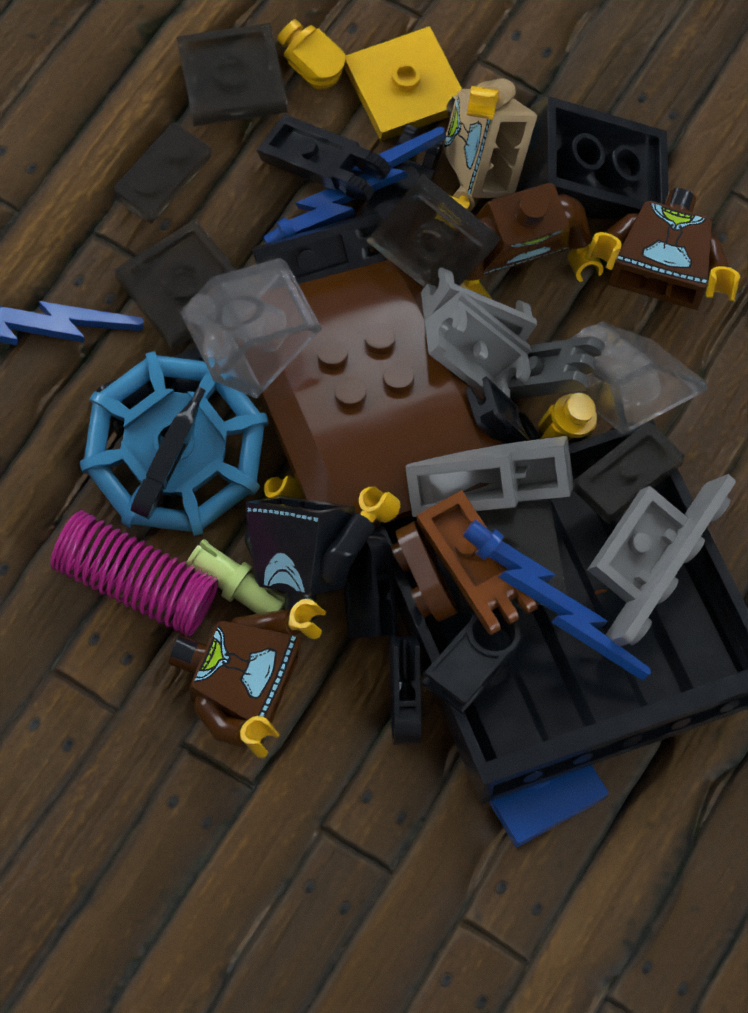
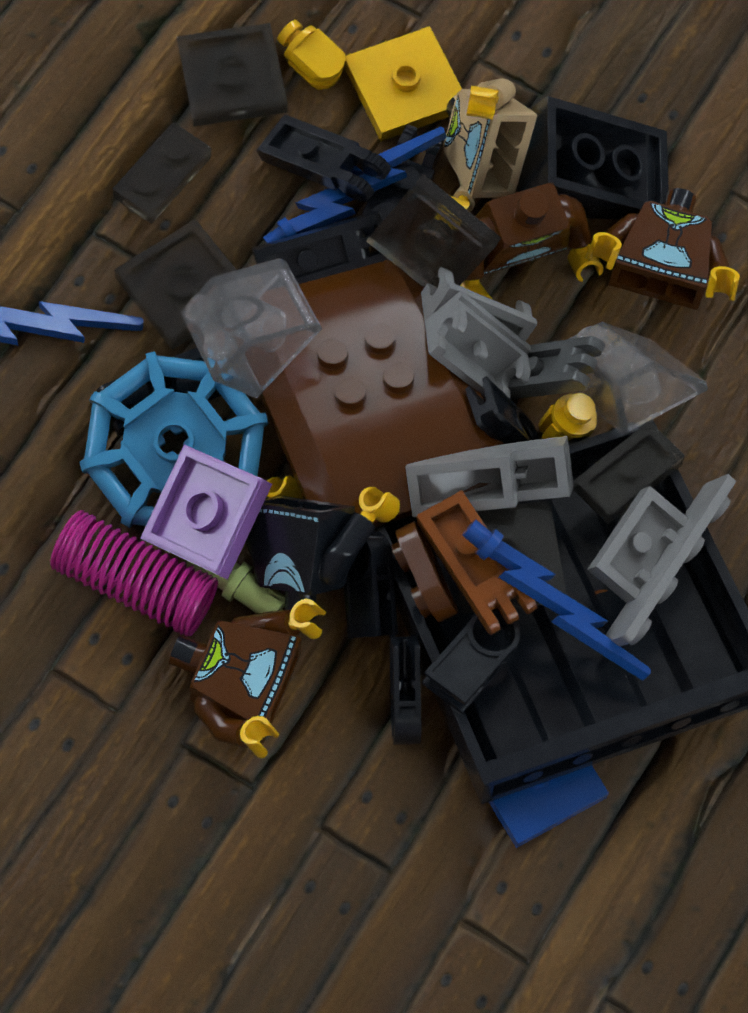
black piece [131,387,206,519] -> none
none -> medium lavender plate [140,444,272,580]

